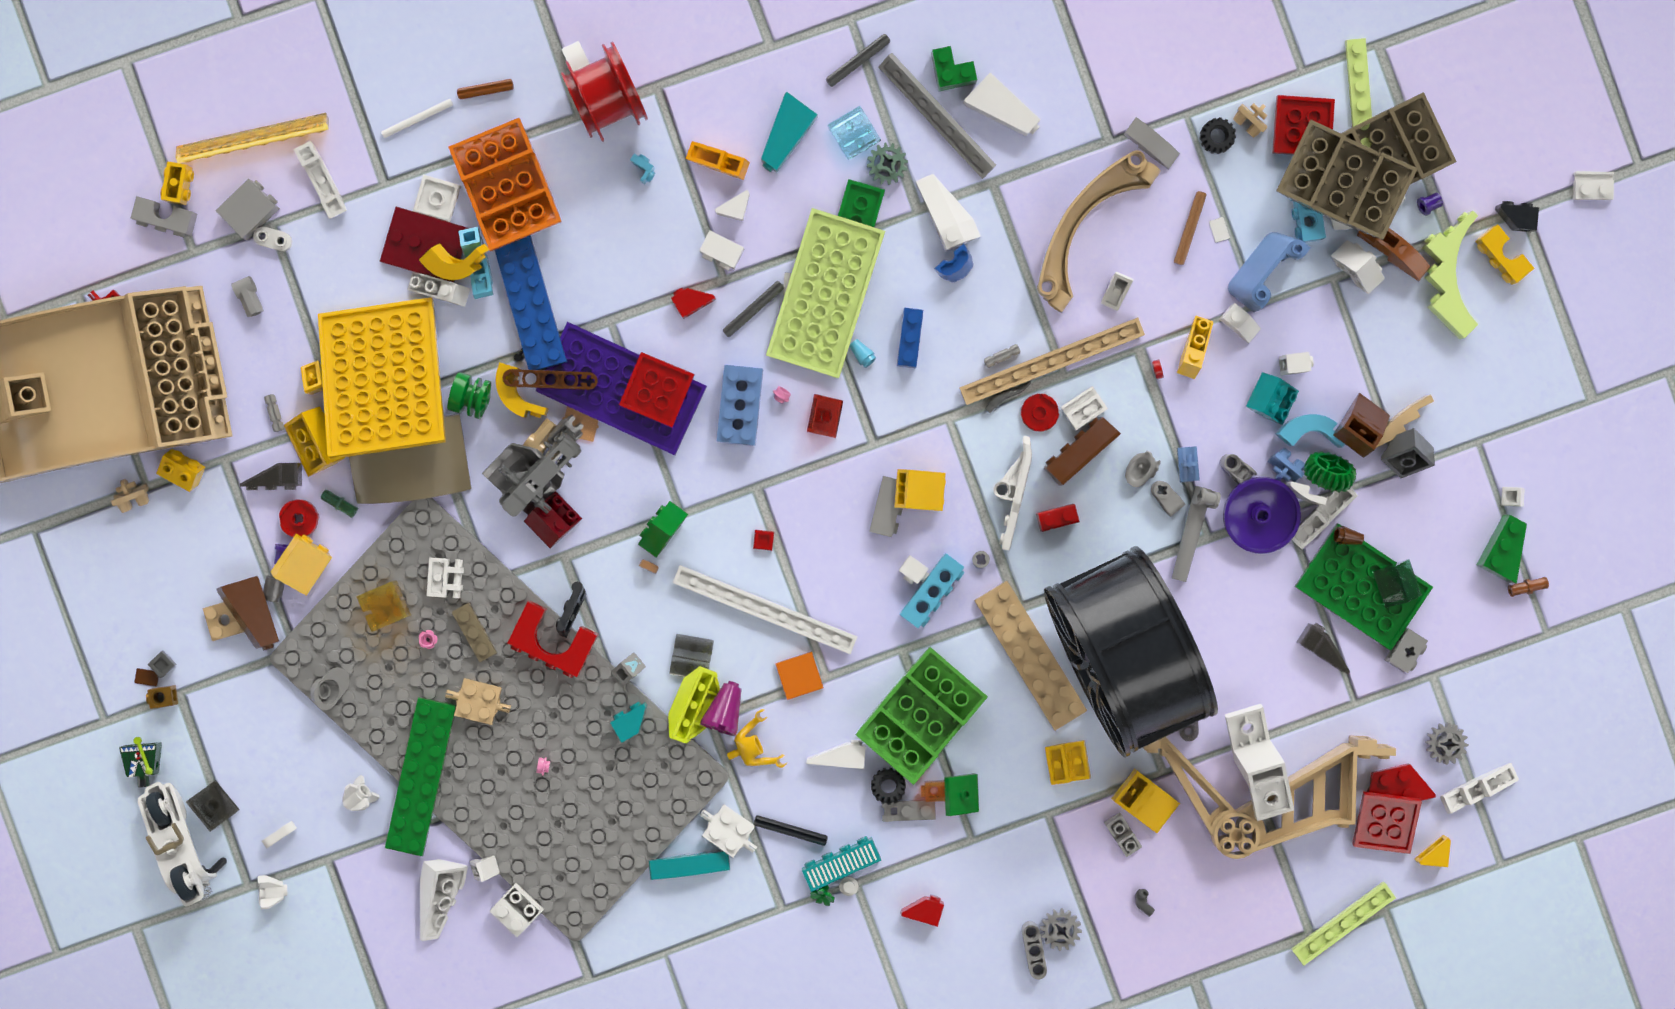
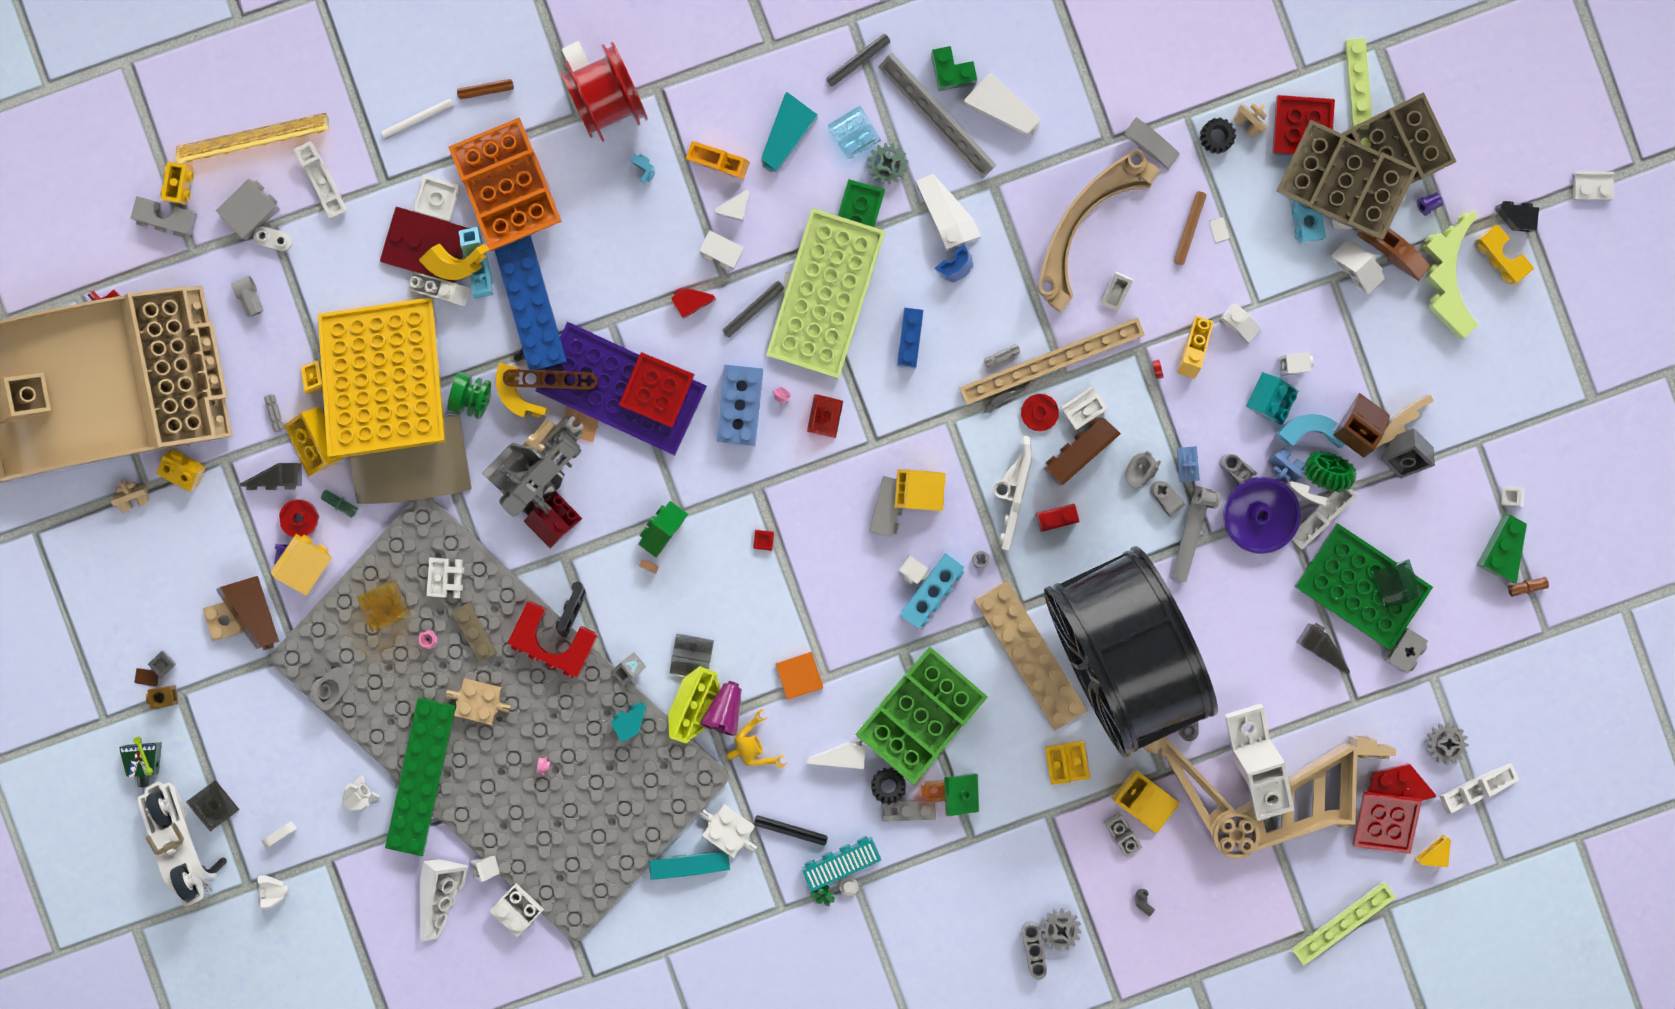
flat silver brick [263,574,285,602] -> none
white plate [673,565,858,655] -> none
medium azure cone [849,339,876,368] -> none
red slope [900,895,944,927] -> none
medium blue windscreen [1228,232,1311,312] -> none
reddish brown cone [1333,526,1364,545] -> none

